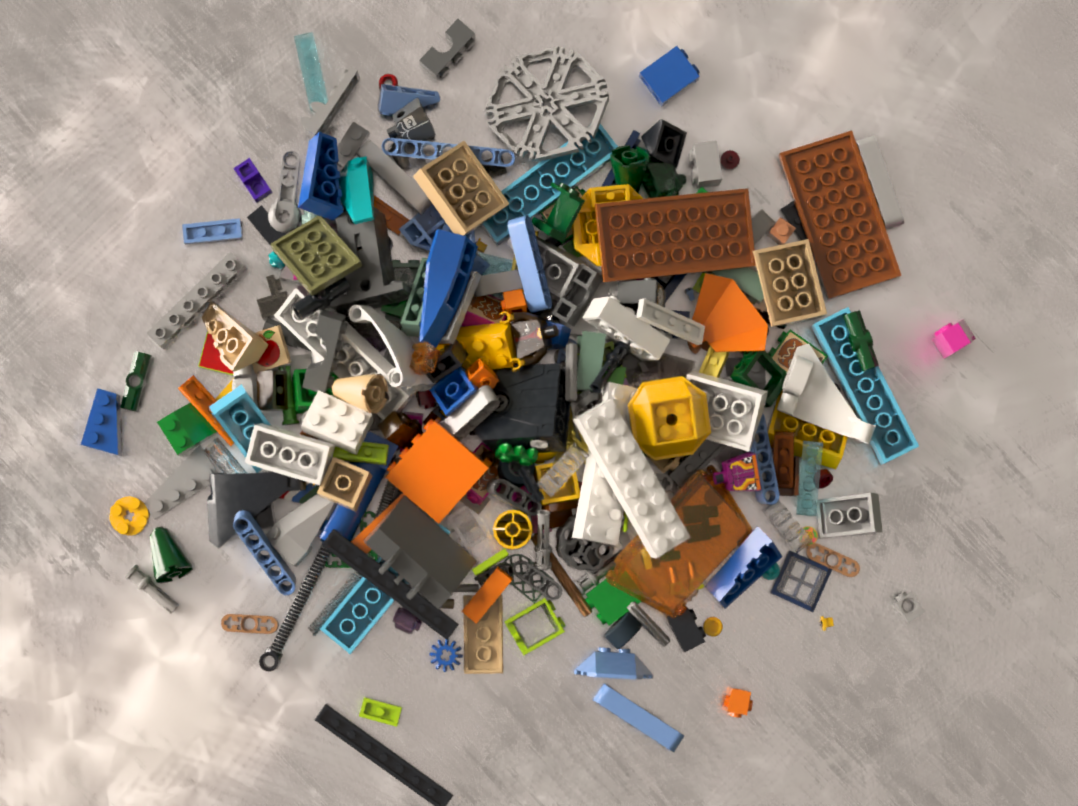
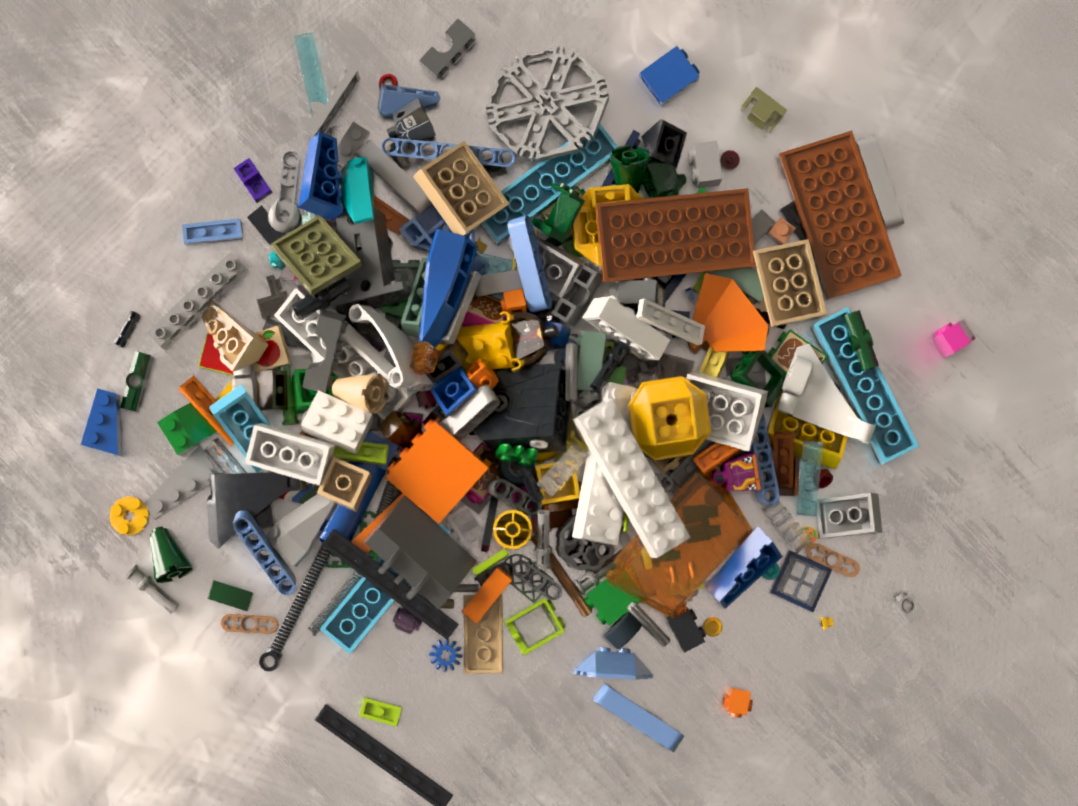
none -> black axle [114,311,141,348]
none -> dark green slope [207,580,253,611]
none -> black tile [481,491,499,552]
none -> orange tile [693,442,742,476]
none -> olive panel [740,87,787,133]

